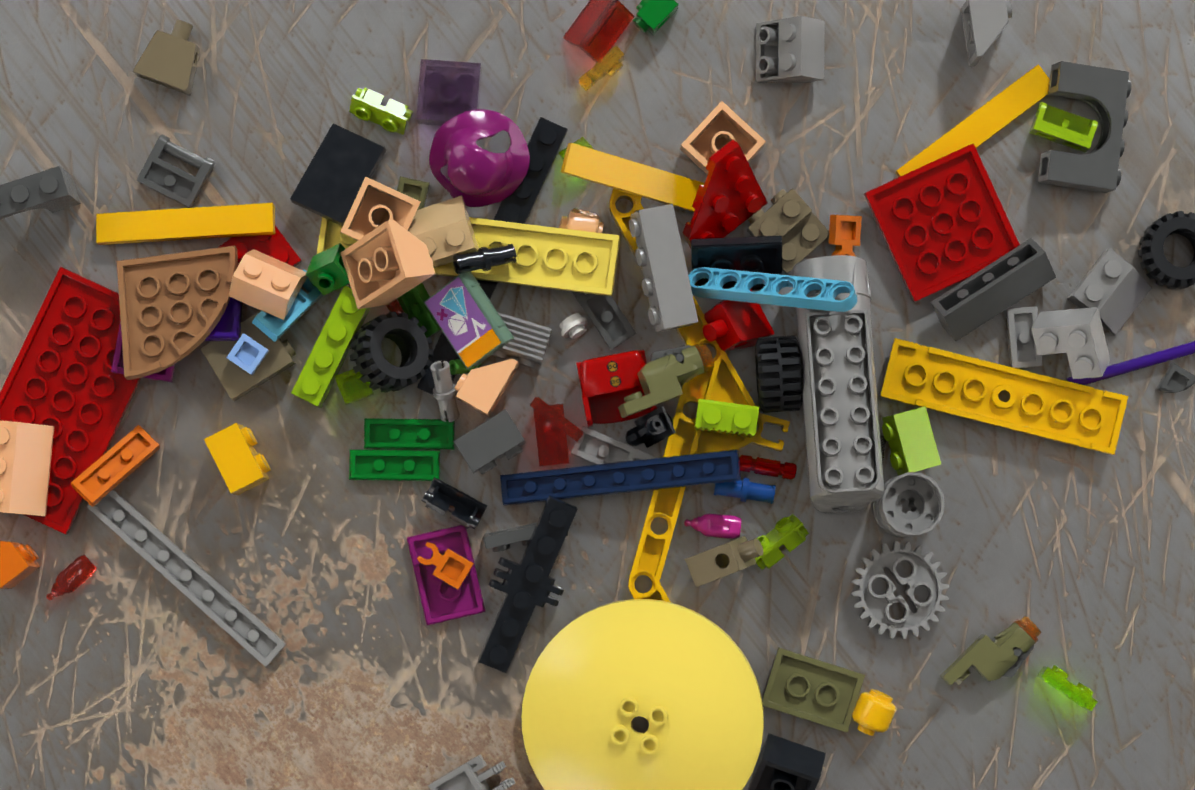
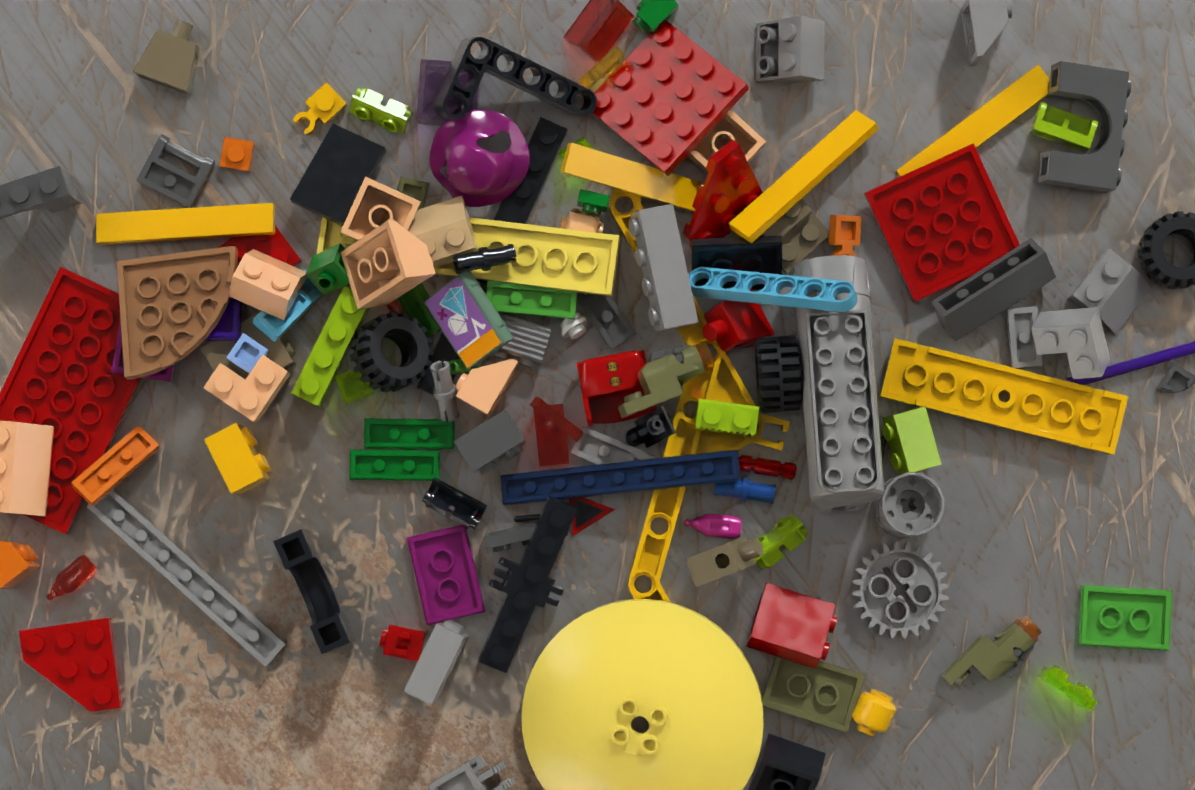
orange plate [417,542,474,590] -> none
none -> red plate [19,618,122,712]
none -> light nougat brick [203,355,291,423]
none -> orange plate [219,137,255,172]
none -> black arch [273,529,355,654]
none -> yellow plate [293,82,347,135]
none -> red brick [379,624,426,662]
none -> light grey arch [404,620,469,705]
none -> black beam [434,37,597,119]
none -> bright green plate [486,280,577,320]
none -> piece [514,497,615,536]
none -> green plate [577,189,609,215]
none -> plate [583,20,749,176]
none -> yellow tile [729,110,878,243]
none -> brick [746,582,838,669]
none -> bright green tile [1078,585,1172,651]

